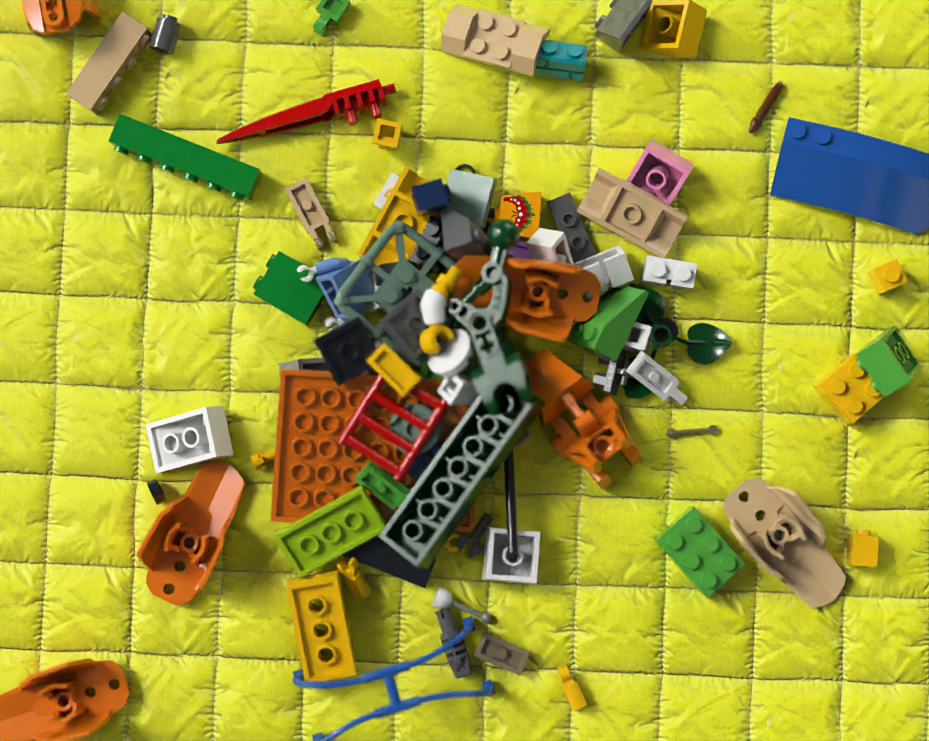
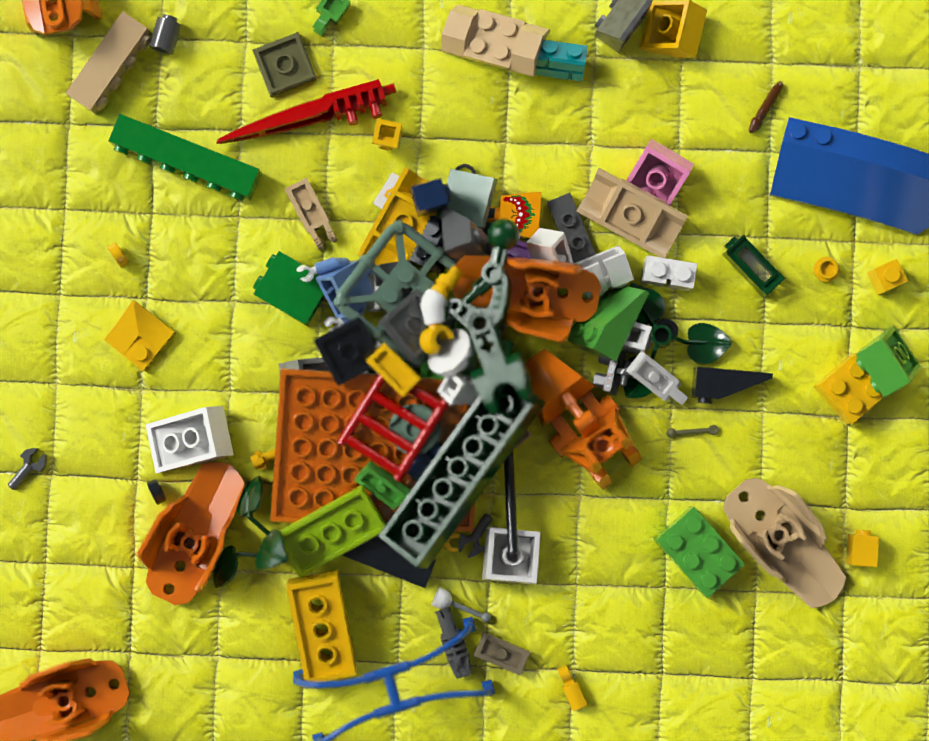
yellow bar [337,557,371,599] -> none
none -> dark grey bar [8,448,47,490]
none -> yellow plate [104,300,176,372]
none -> yellow tile [107,243,129,268]
none -> dark green plant [213,476,289,588]
none -> olive tile [252,32,317,97]
none -> black slope [691,367,773,404]
none -> dark green window [722,235,785,298]
none -> yellow plate [813,257,839,282]

